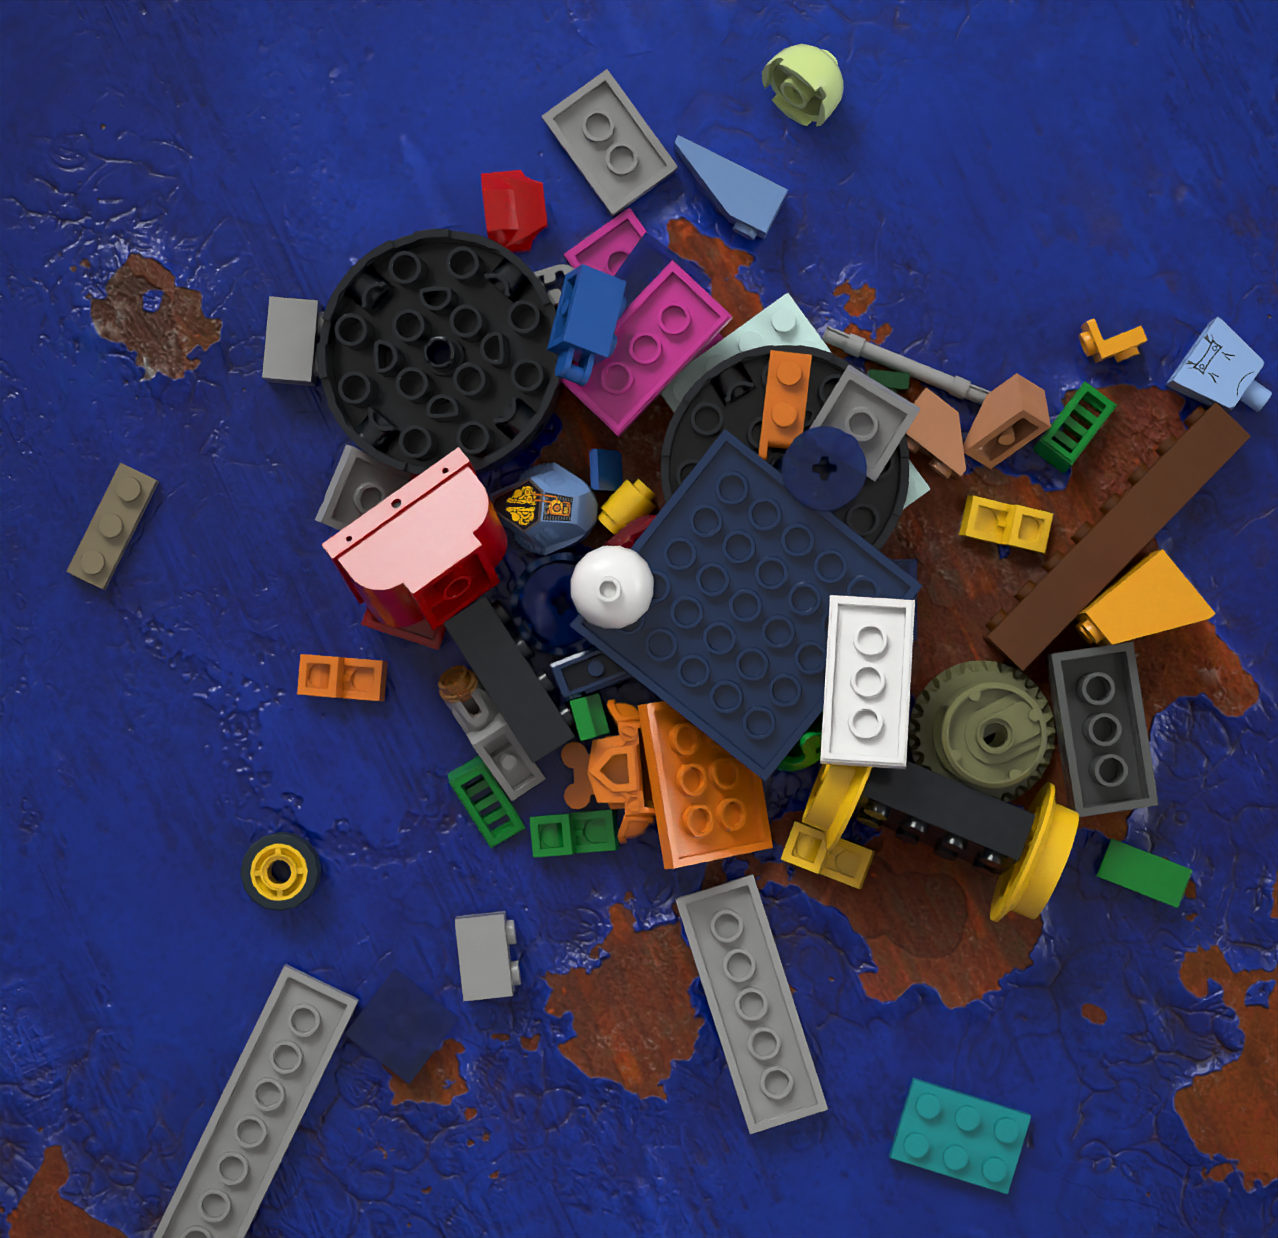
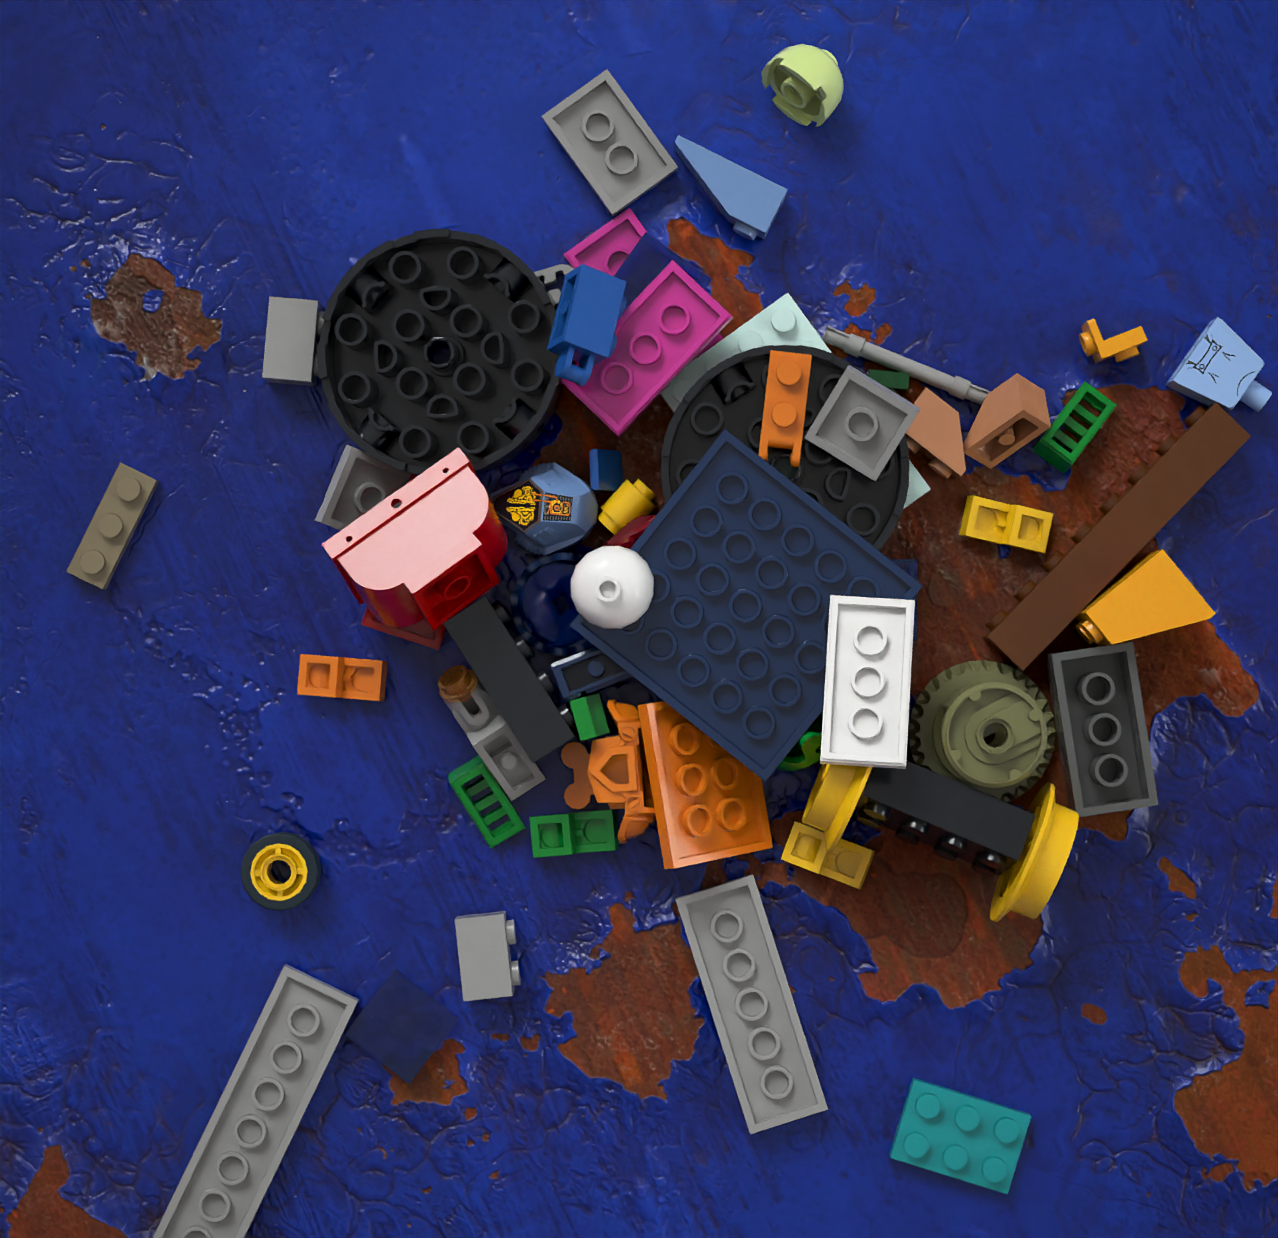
red slope [481,170,548,254] -> none
clear blue plate [781,426,867,512] -> none
green slope [1097,838,1193,908] -> none

